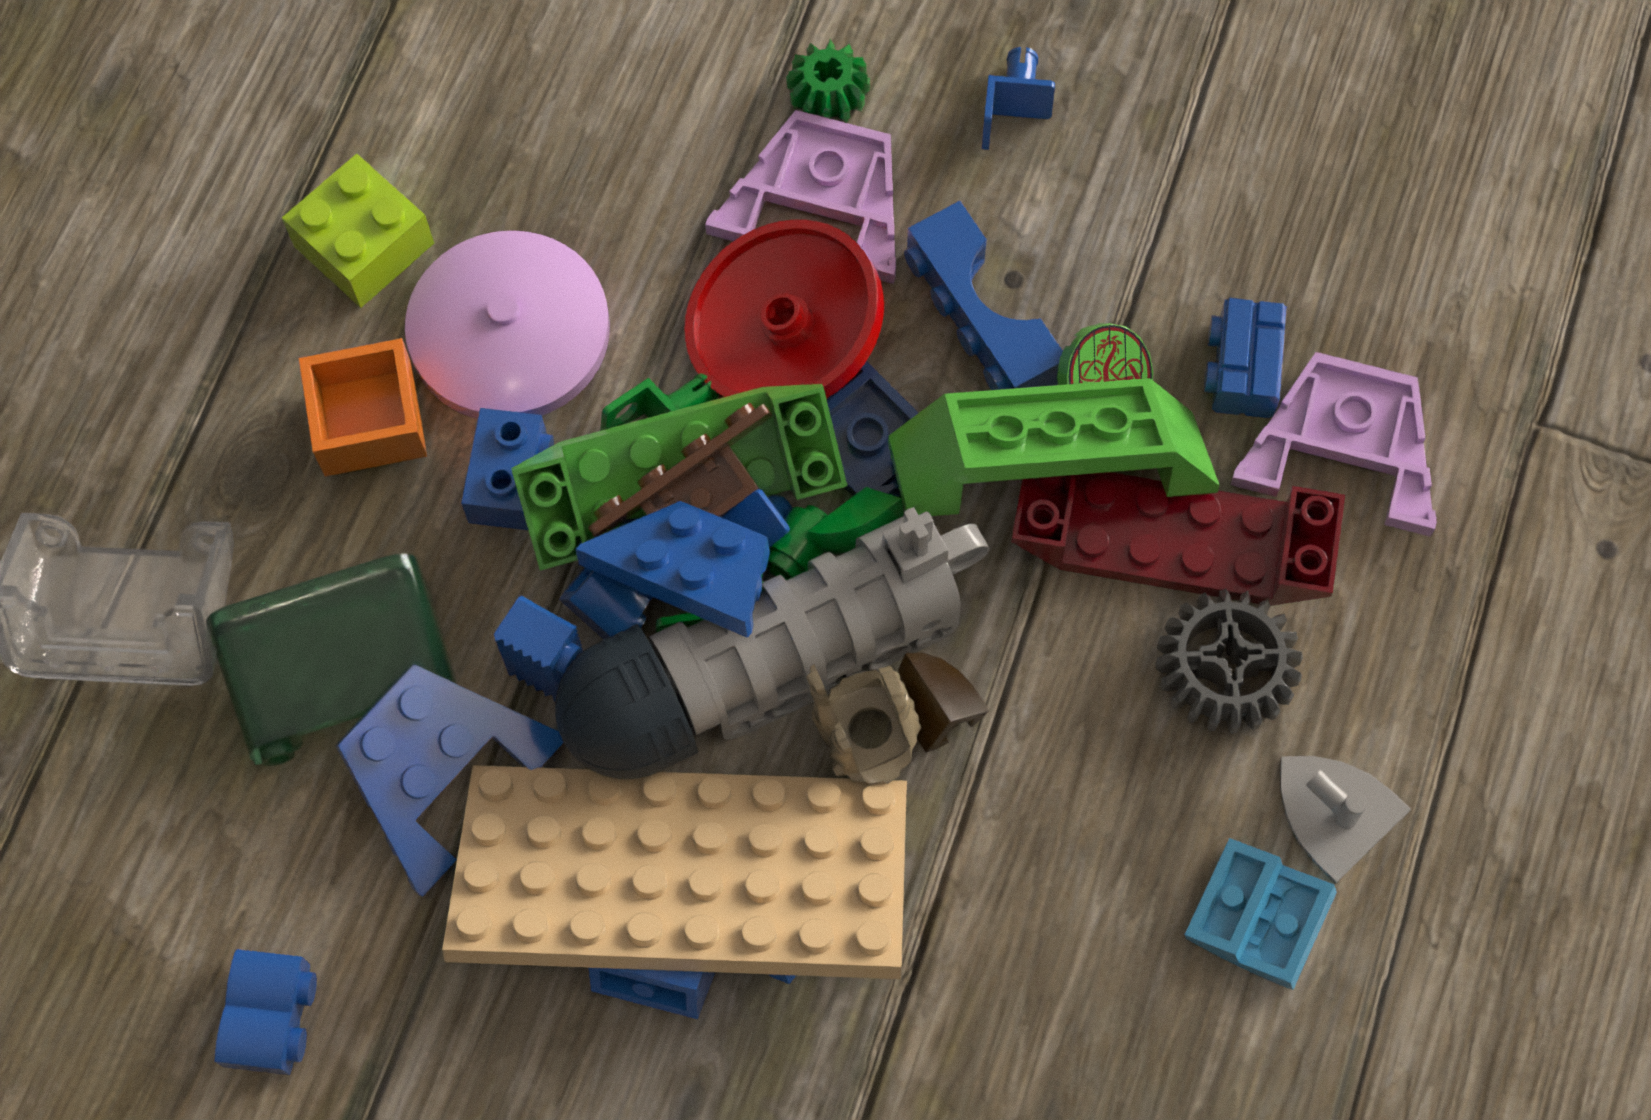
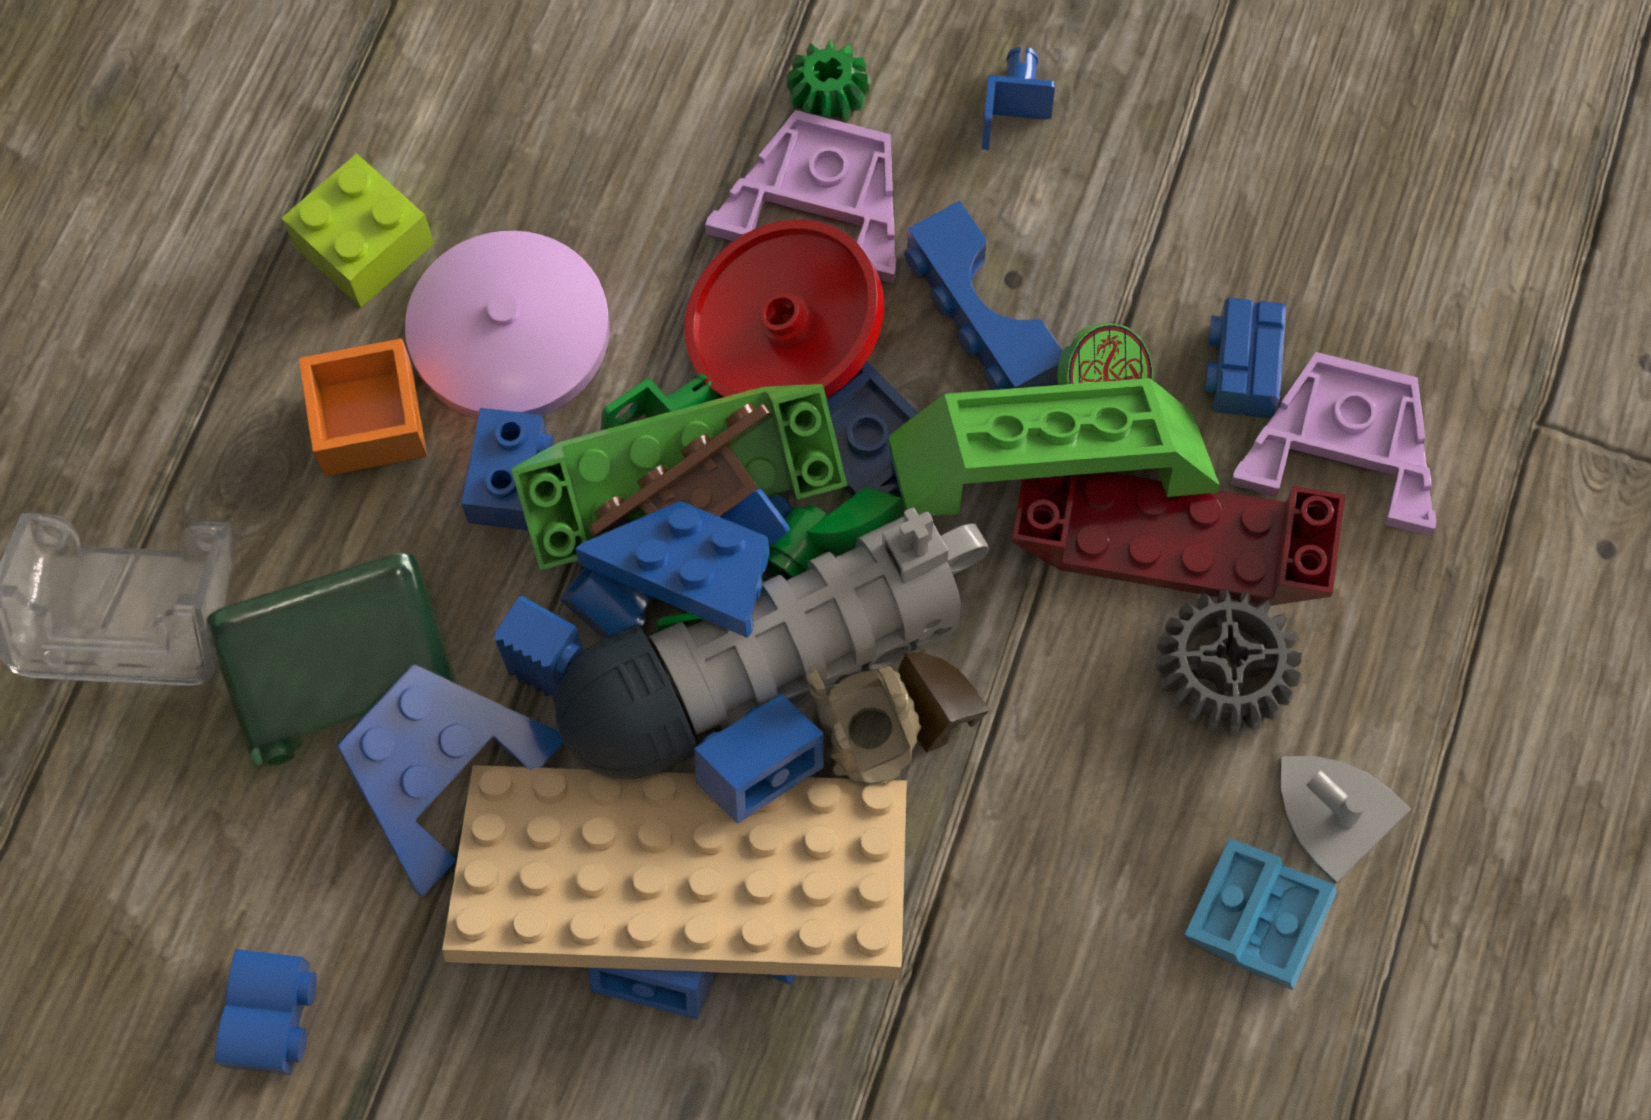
none -> blue brick [694,693,823,824]

